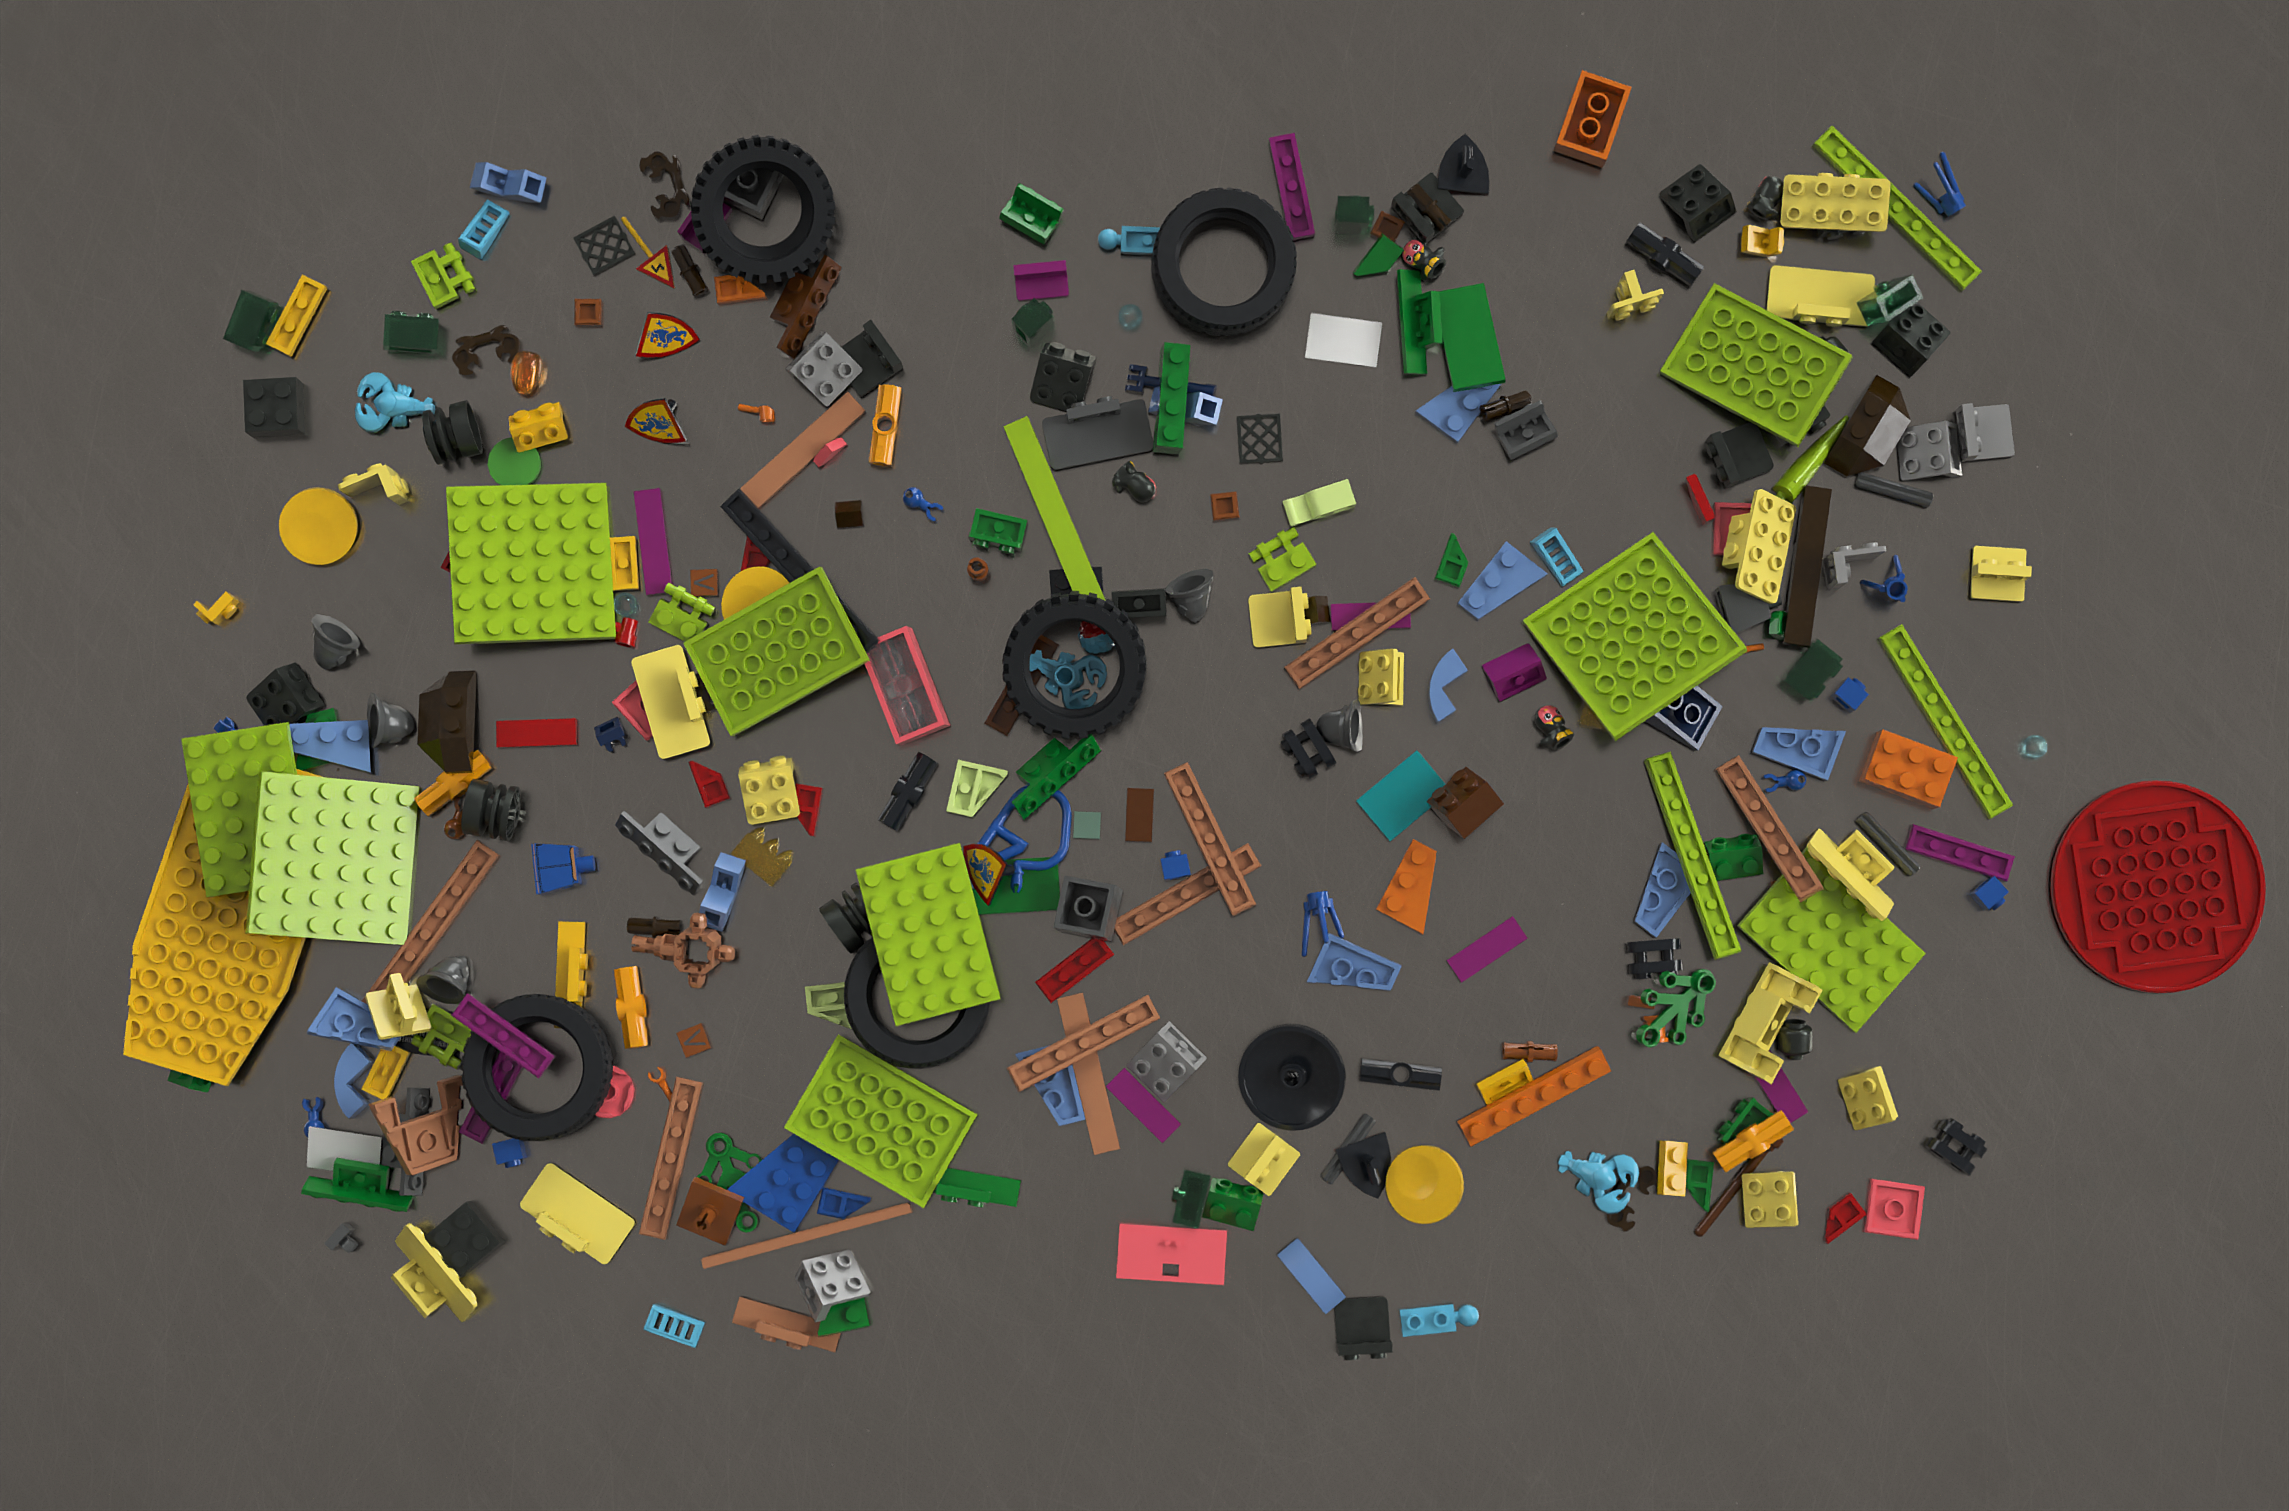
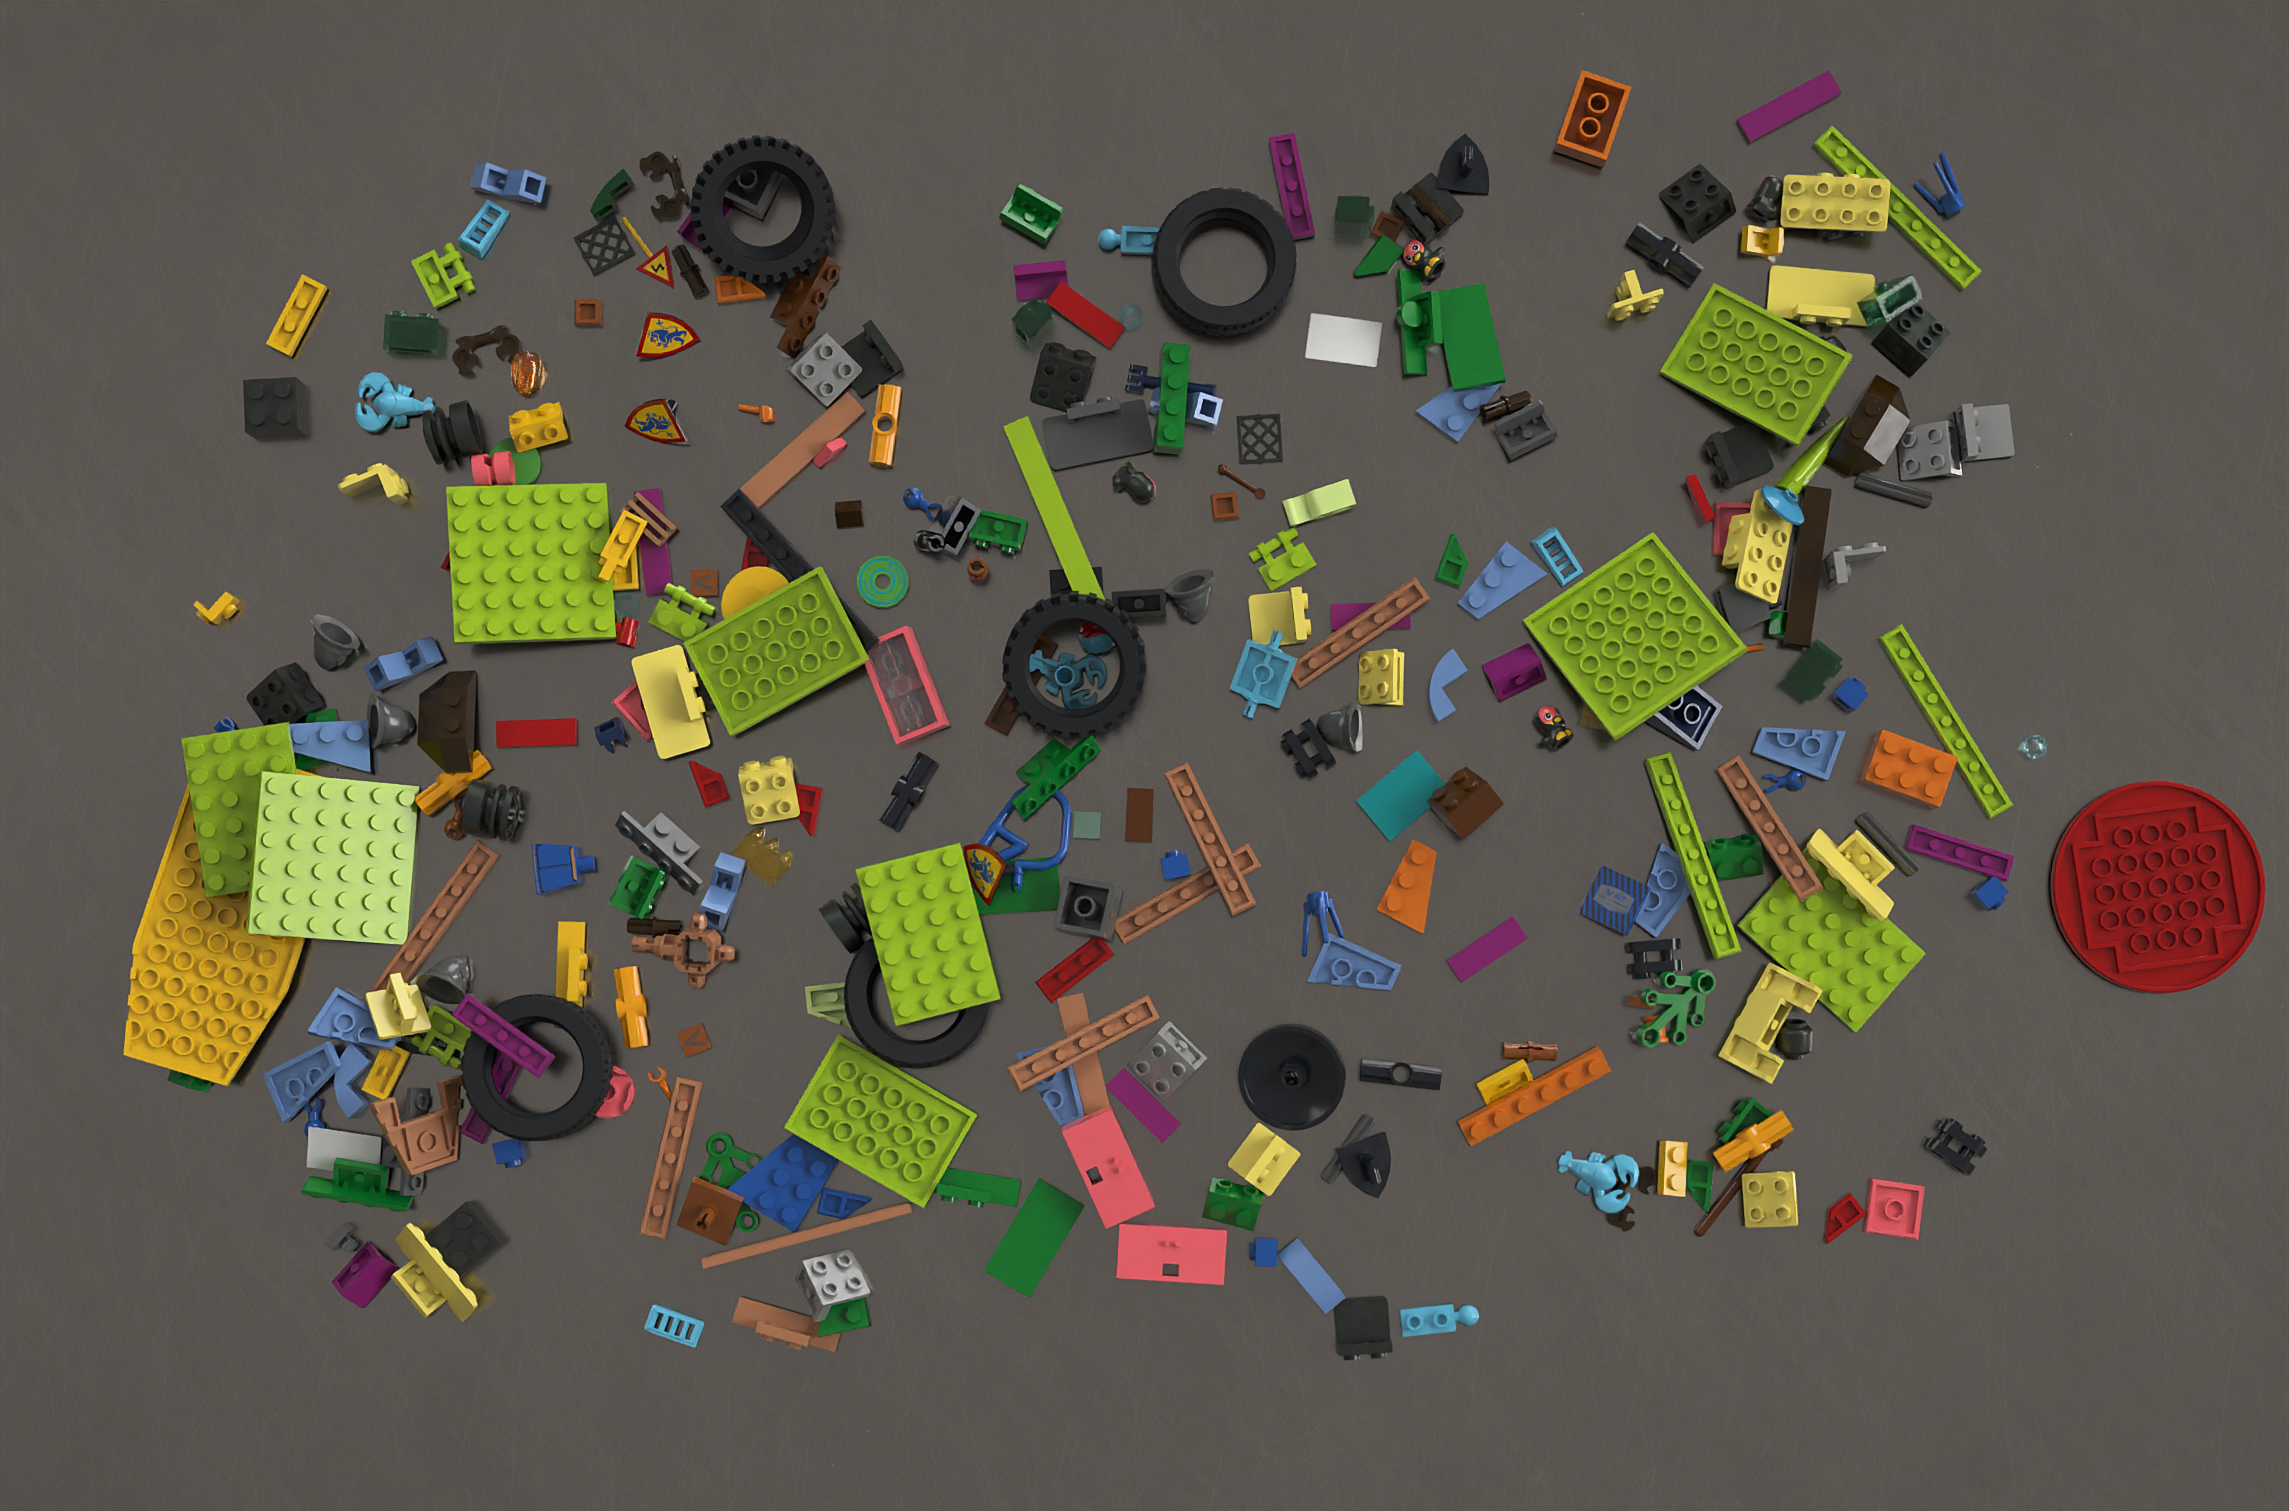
clear green brick [223,290,278,351] -> none
yellow piece [279,487,358,565] -> none
light yellow bracket [520,1163,635,1264] -> none
yellowish green wing [946,760,1008,818] -> none
clear green brick [1171,1169,1211,1229] -> none
dark brown slope [1304,596,1331,625] -> none
yellow piece [1386,1145,1464,1224] -> none
magenta tile [1753,1049,1808,1123] -> none
light yellow bracket [1838,1066,1898,1130] -> none
blue plant [1860,555,1908,602] -> none
light yellow bracket [1970,546,2032,602] -> none
none -> medium blue wing [262,1041,342,1123]
none -> magenta panel [332,1241,398,1309]
none -> medium blue brick [364,636,443,691]
none -> coral wheel [471,451,515,486]
none -> dark green slope [590,169,633,221]
none -> yellow hinge [598,510,648,584]
none -> green bracket [607,855,665,920]
none -> medium nougat tile [620,492,678,548]
none -> bright green tile [856,556,909,608]
none -> black hinge [913,494,982,556]
none -> green tile [984,1178,1085,1298]
none -> red tile [1046,281,1125,349]
none -> coral brick [1061,1105,1155,1229]
none -> reddish brown hinge [1218,464,1265,499]
none -> medium azure plate [1229,630,1298,718]
none -> blue plate [1250,1238,1277,1267]
none -> green tile [1396,301,1423,329]
none -> tile [1579,865,1651,936]
none -> magenta tile [1737,70,1842,143]
none -> dark azure dish [1761,485,1804,525]

